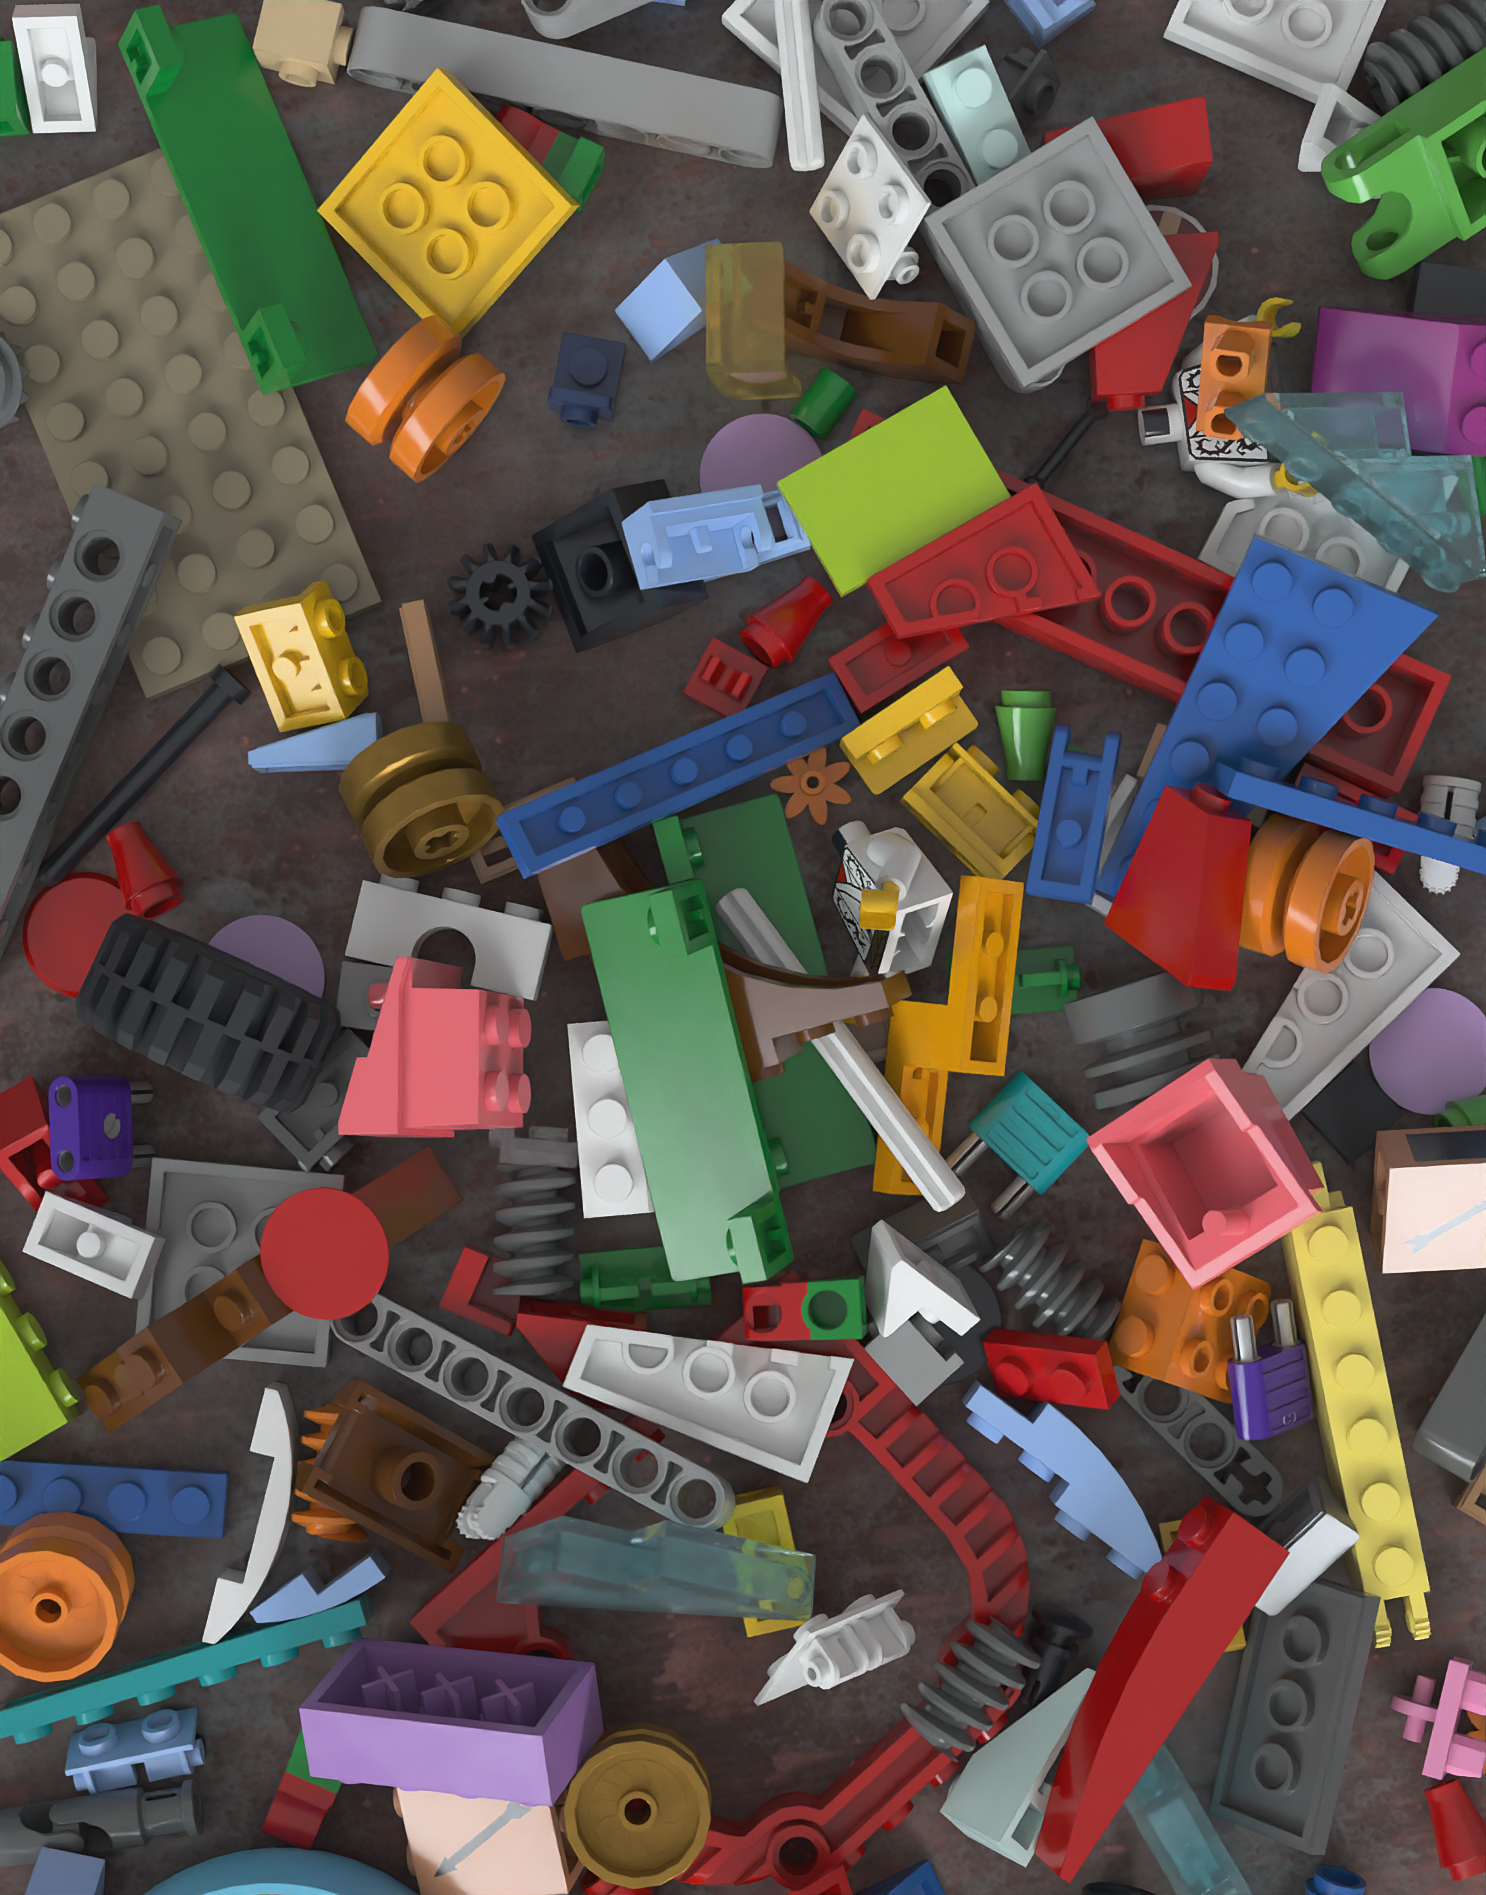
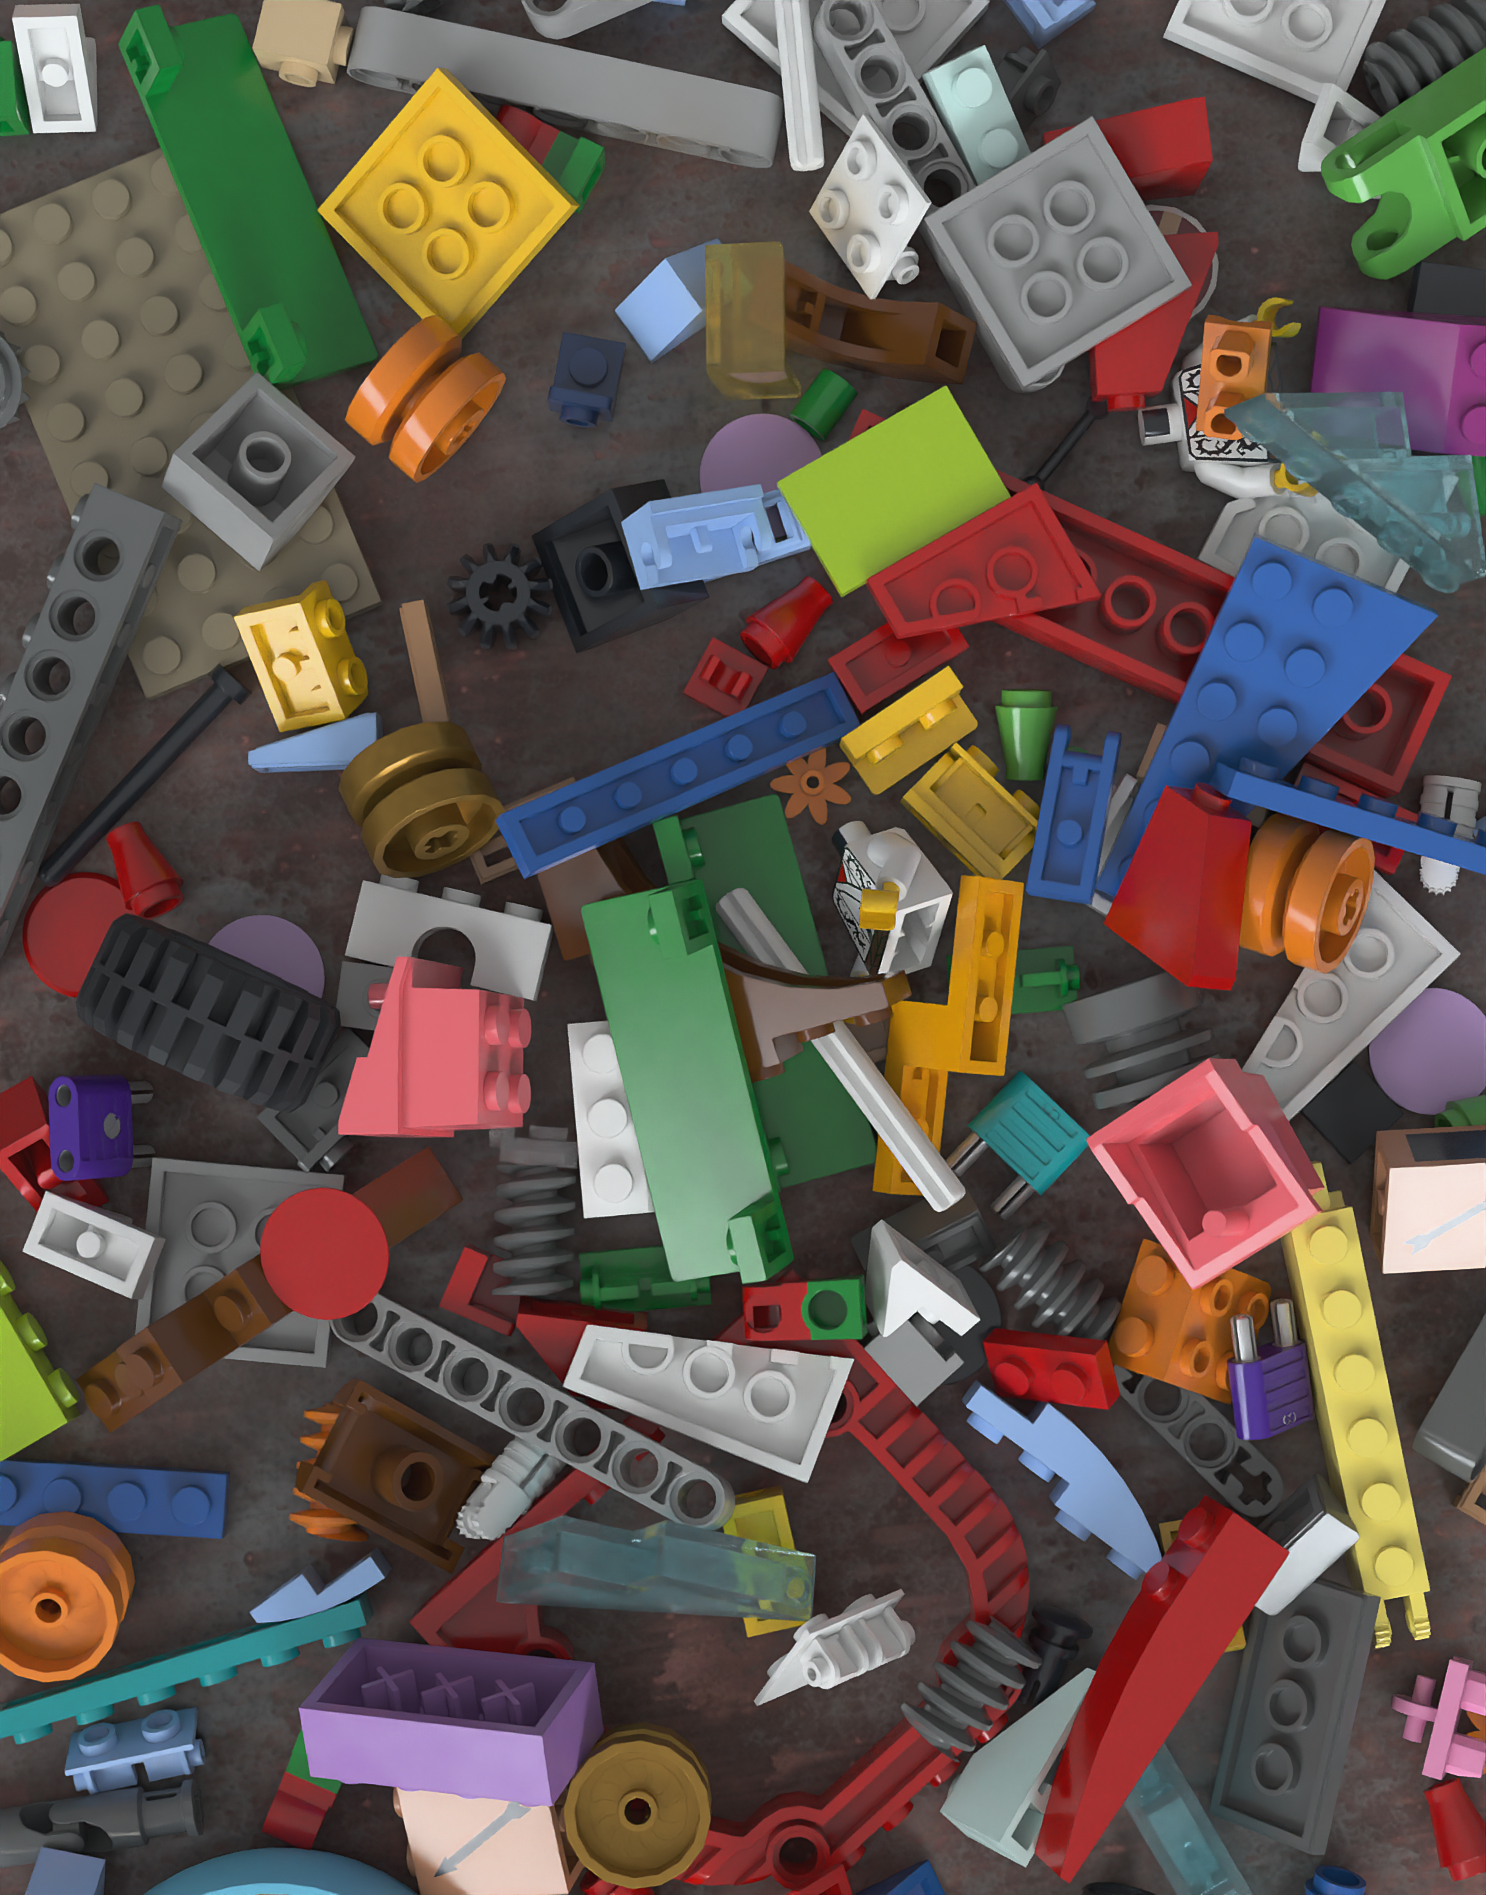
white slope [202,1382,300,1644] -> none
none -> light grey slope [161,372,356,571]

